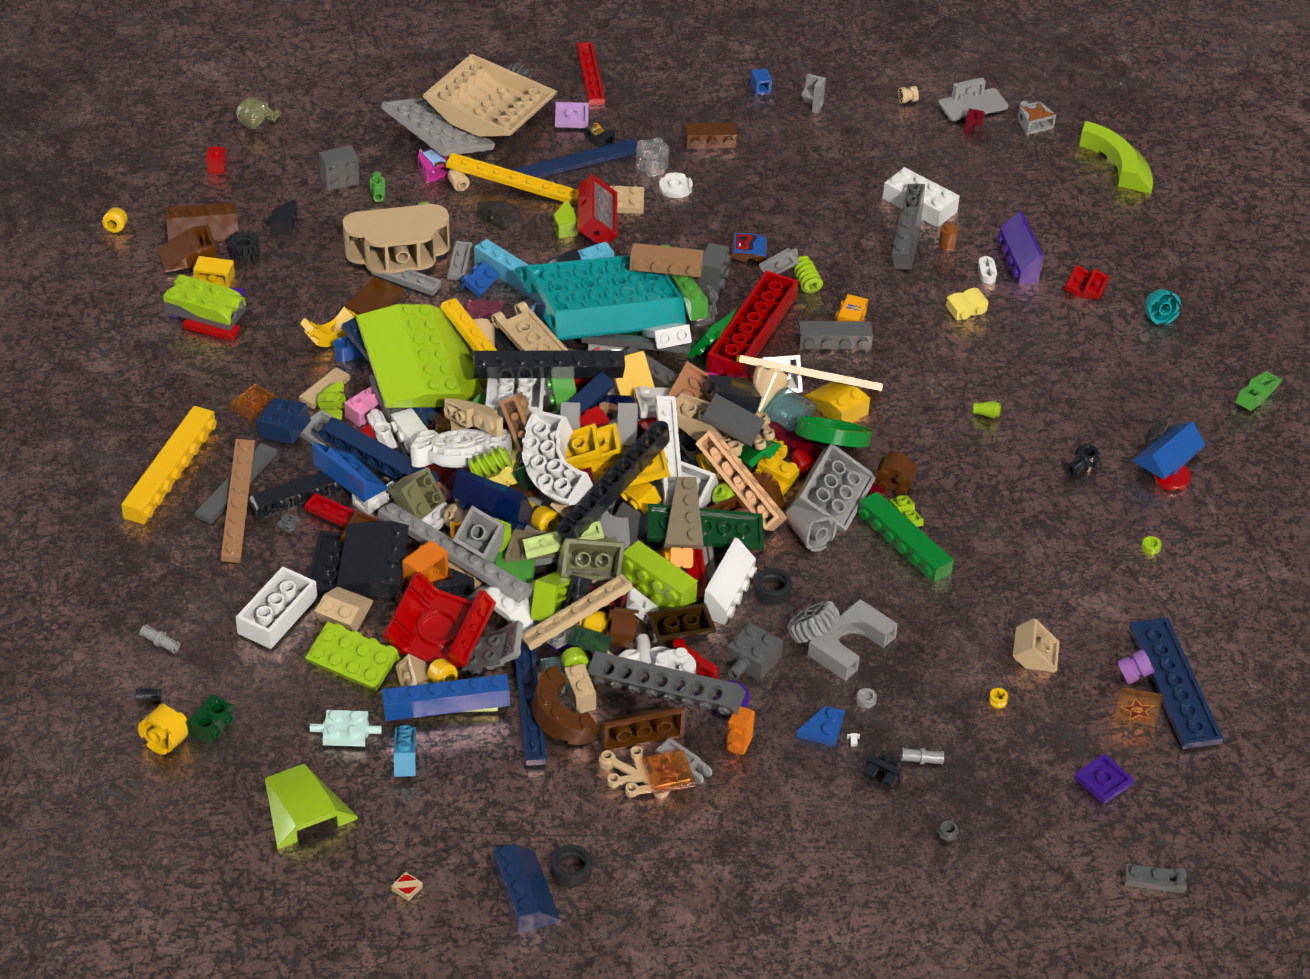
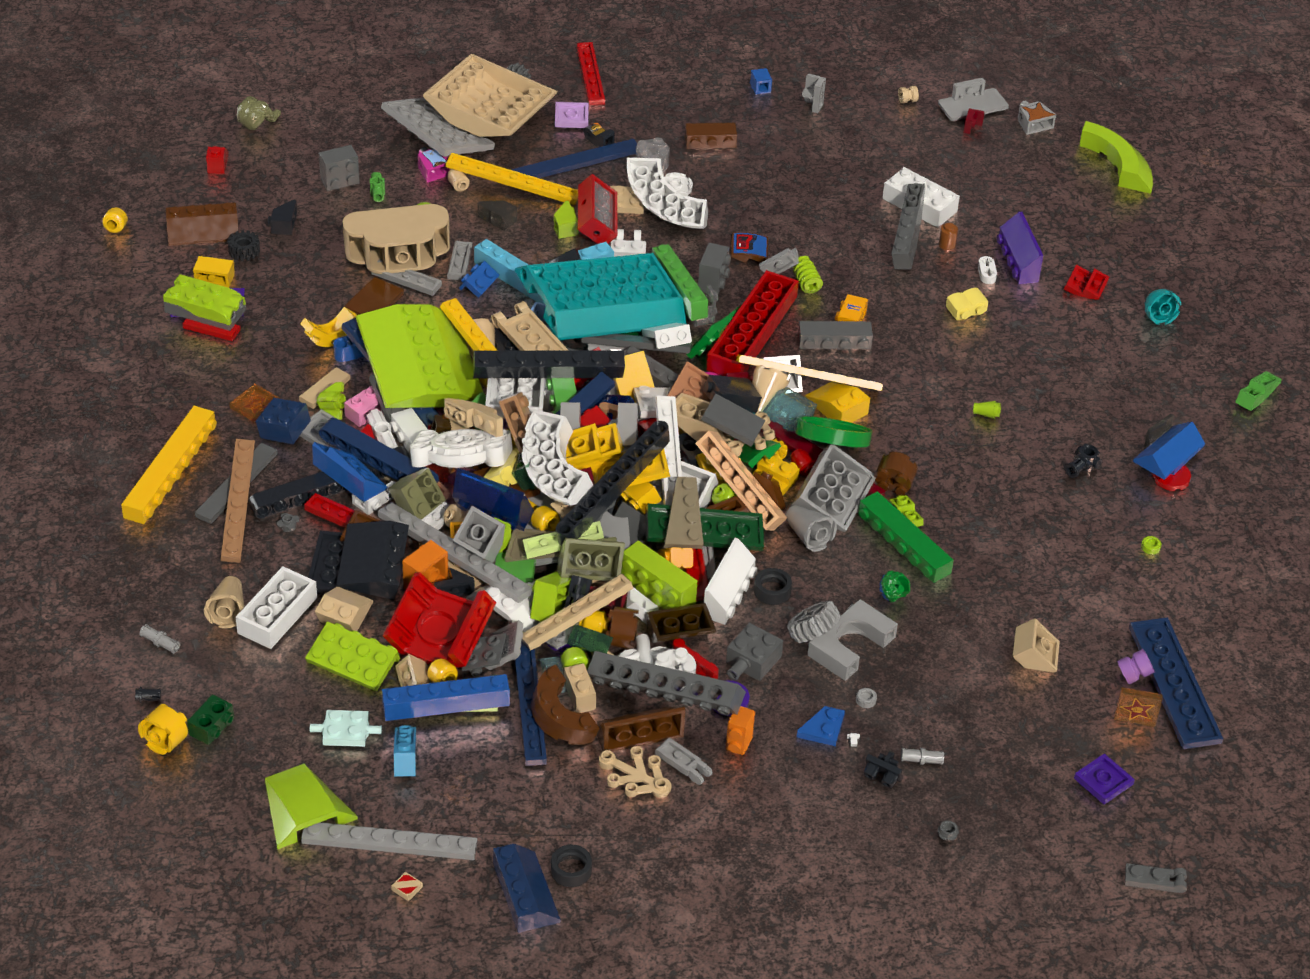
reddish brown slope [158,224,217,272] -> none
clear pink tile [467,300,504,323] -> none
lime piece [468,445,512,481] -> none
medium nougat brick [630,243,704,277] -> none
clear orange tile [643,750,695,795] -> none
yellow bush [989,688,1008,708] -> none
none -> tan cone [204,576,244,628]
none -> light grey plate [301,823,477,860]
none -> white plate [611,229,646,257]
none -> white brick [627,158,708,229]
none -> green piece [879,570,910,602]

